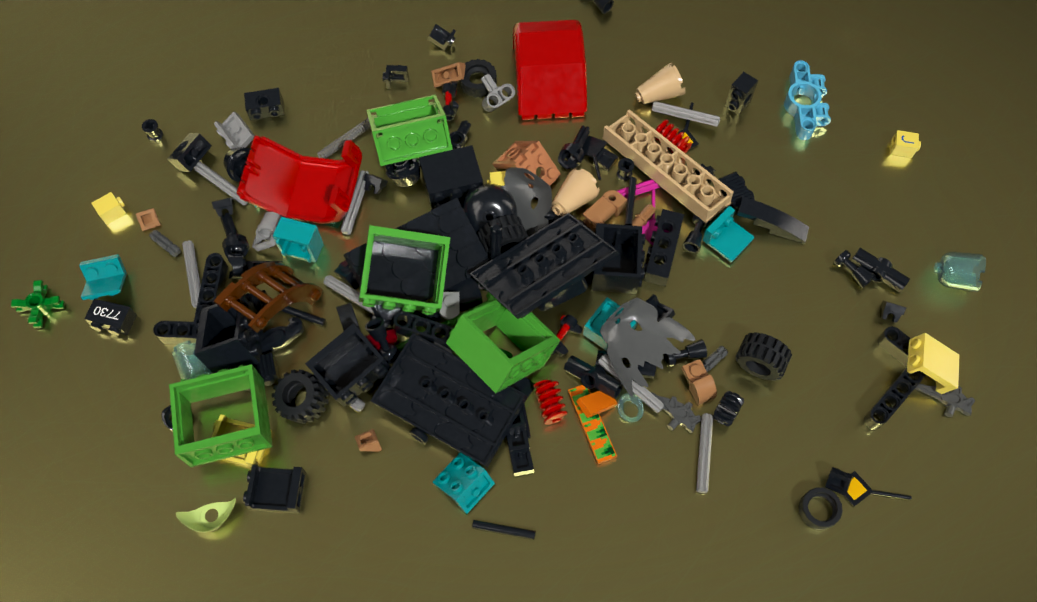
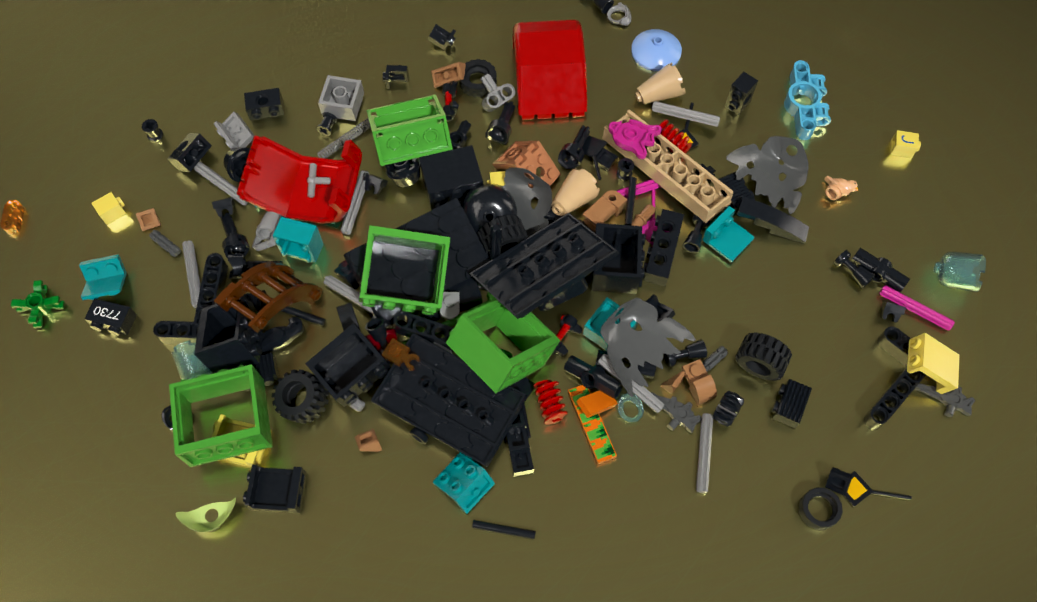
none -> clear orange beam [0,200,25,235]
none -> light grey piece [307,163,331,198]
none -> black bush [317,112,338,136]
none -> light grey brick [318,75,364,121]
none -> clear orange plate [382,338,420,371]
none -> black piece [485,101,515,145]
none -> light grey piece [607,2,632,26]
none -> dark pink tile [608,119,662,159]
none -> light blue dish [631,29,682,71]
none -> medium nougat slope [661,371,685,393]
none -> dark grey piece [726,136,809,214]
none -> black brick [771,379,812,429]
none -> light nougat animal [825,176,859,200]
none -> dark pink axle [880,285,955,330]

